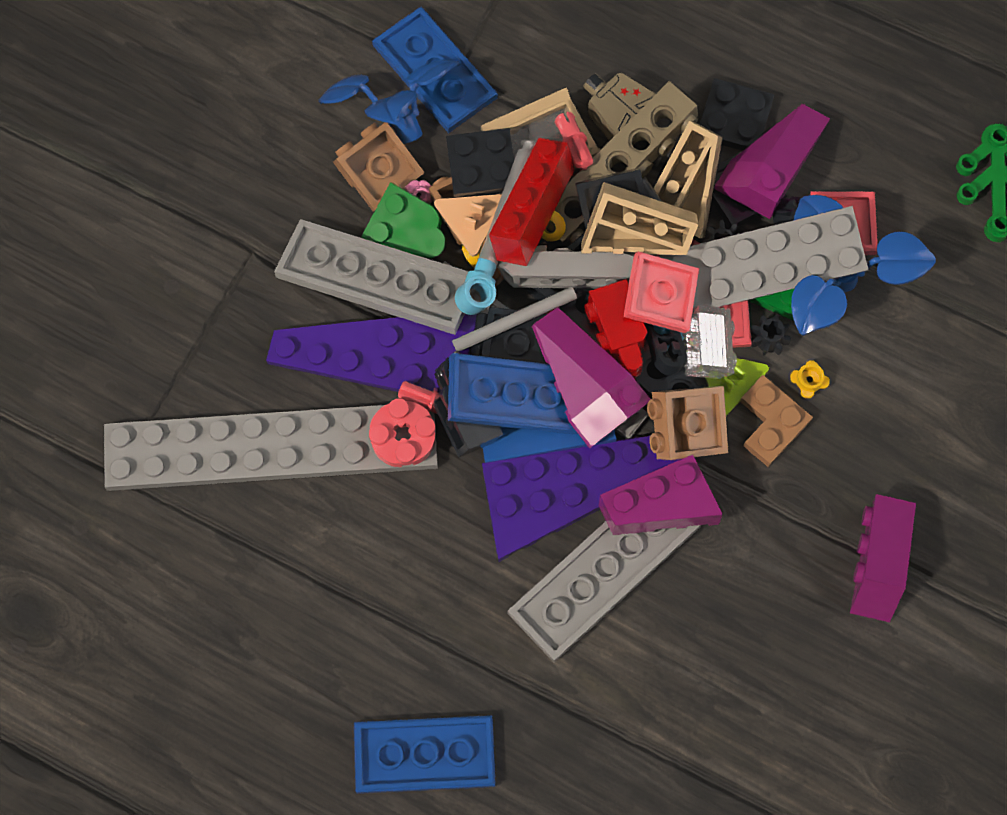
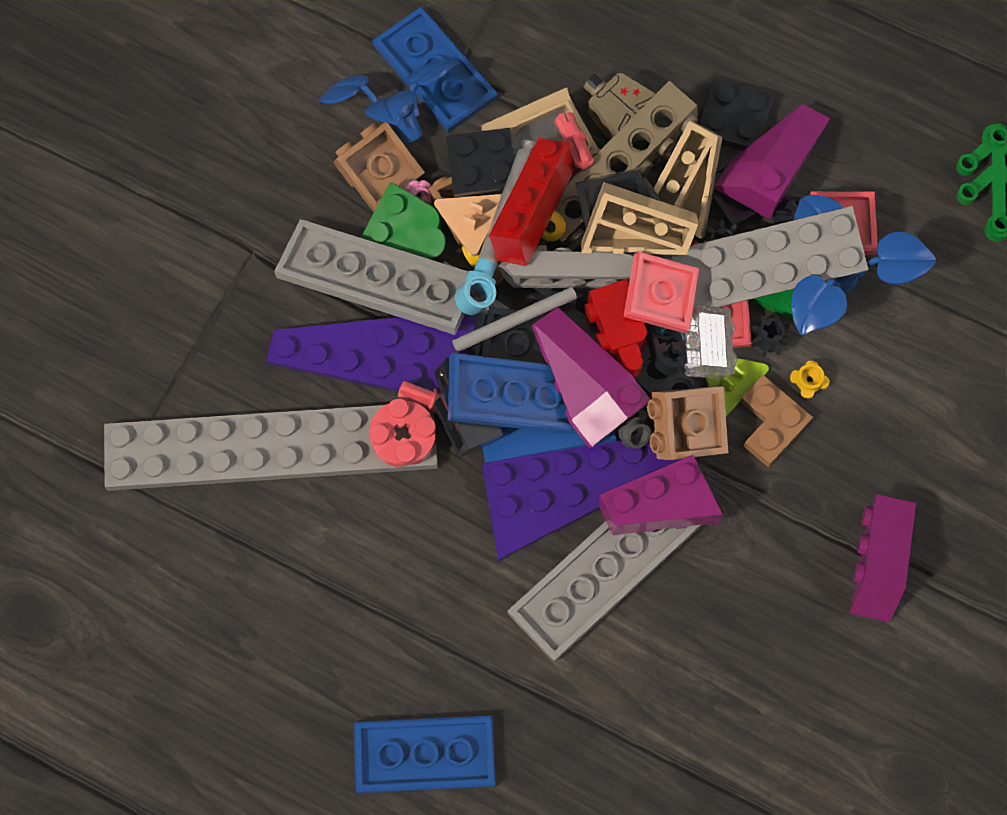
none -> dark grey plate [619,416,651,449]

